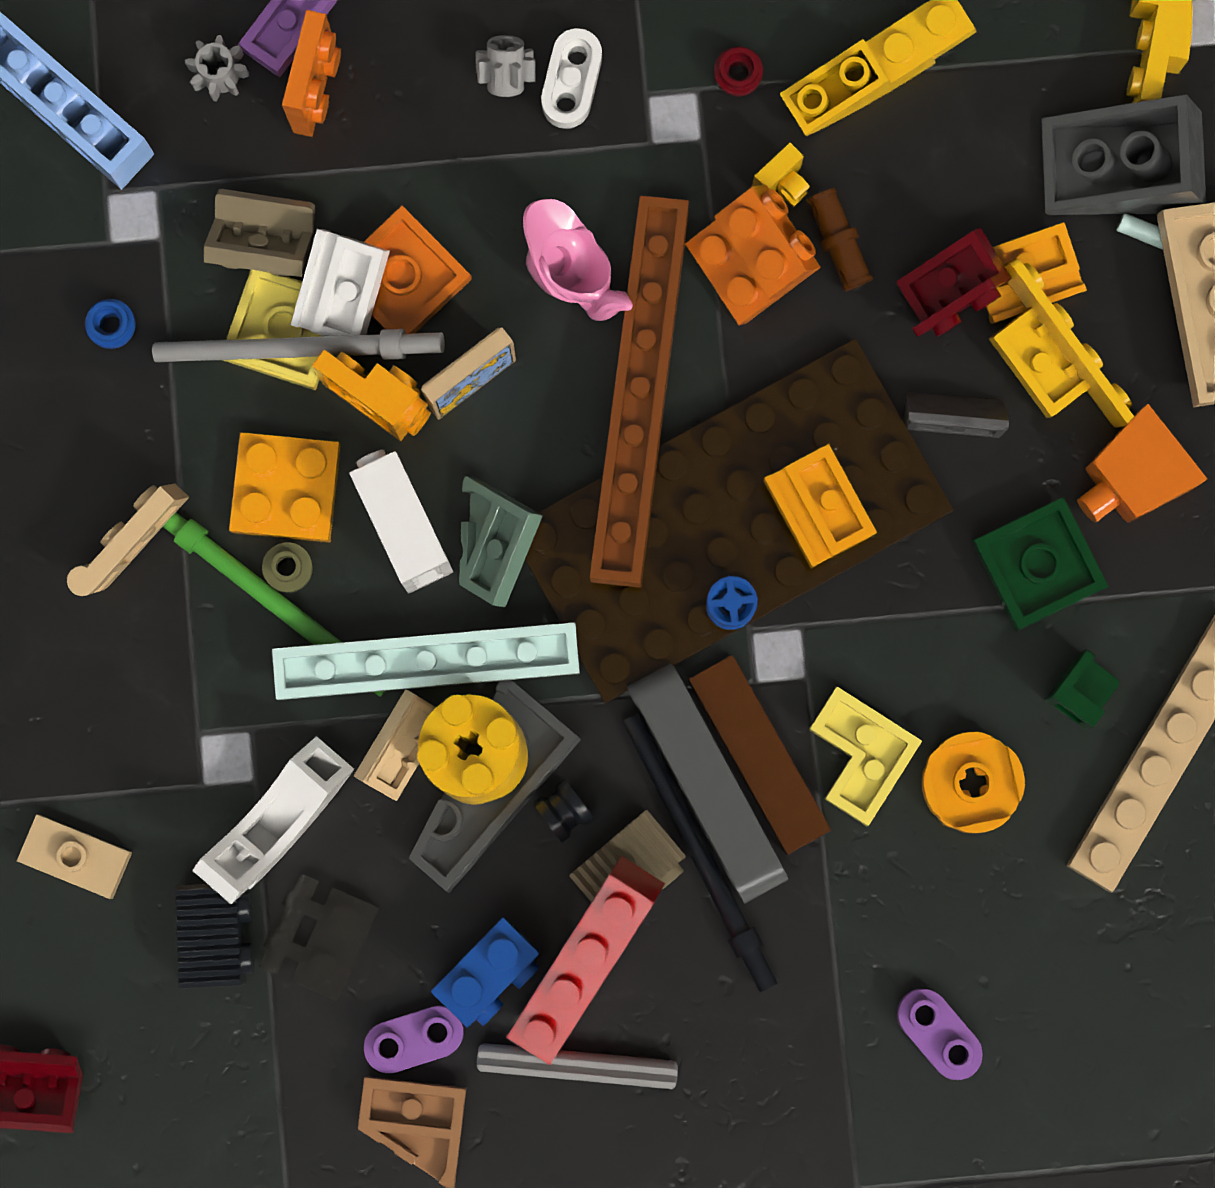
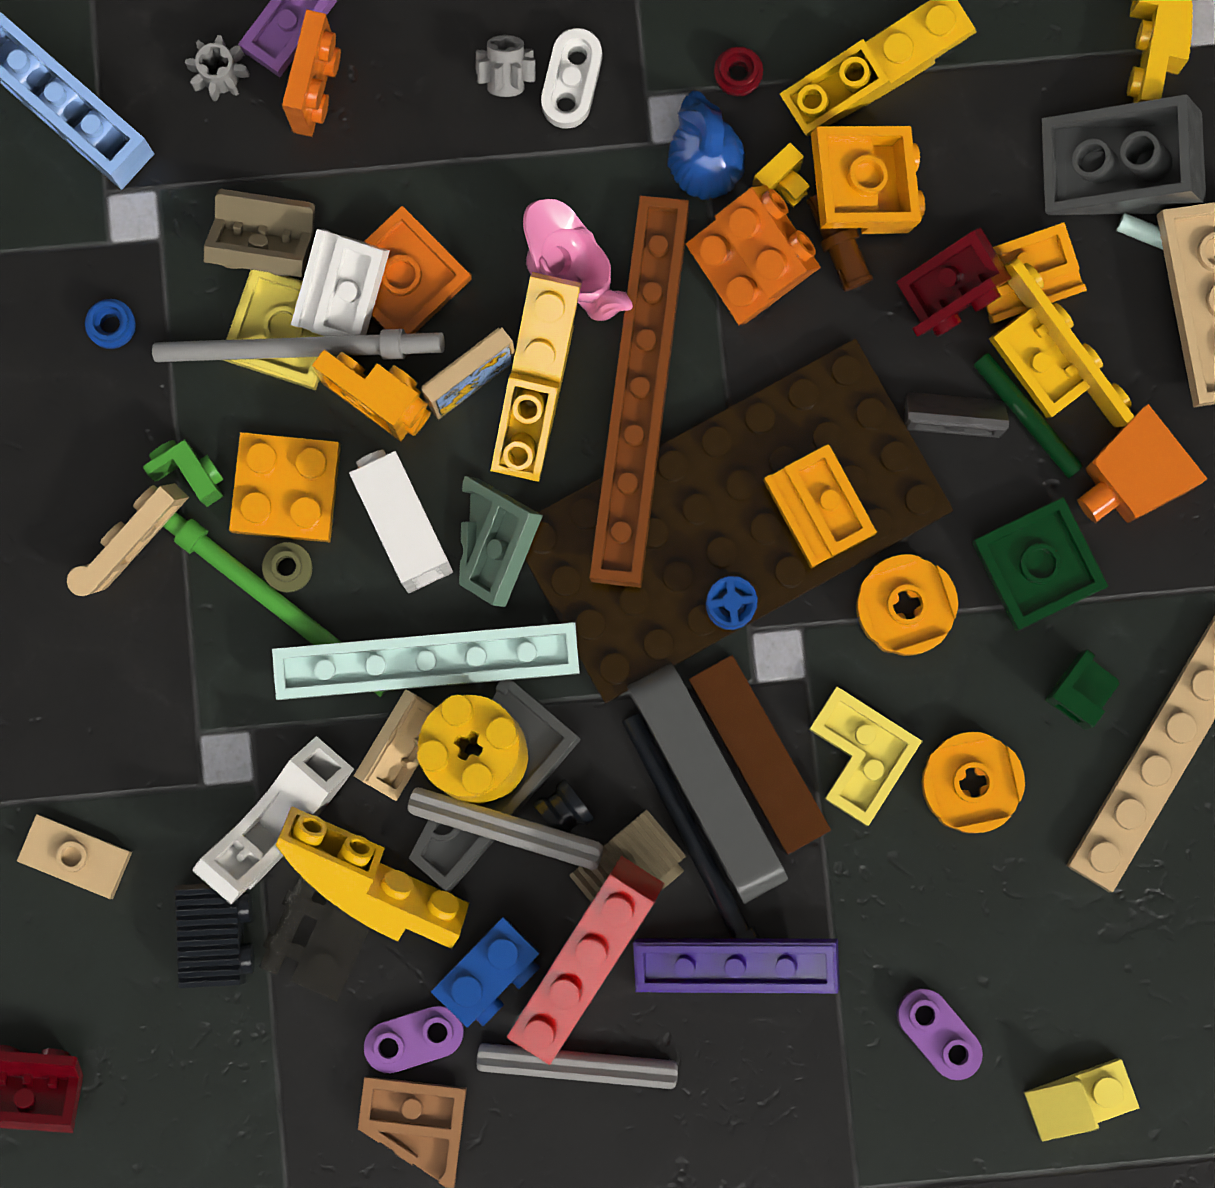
none -> bright green bracket [143,439,224,507]
none -> yellow slope [275,806,469,949]
none -> light grey axle [408,787,603,870]
none -> yellow slope [490,272,581,482]
none -> dark purple tile [633,938,840,993]
none -> blue hair [668,91,745,200]
none -> light orange plate [811,126,925,234]
none -> light orange plate [856,554,958,656]
none -> dark green bar [973,353,1084,479]
none -> light yellow slope [1024,1058,1140,1141]

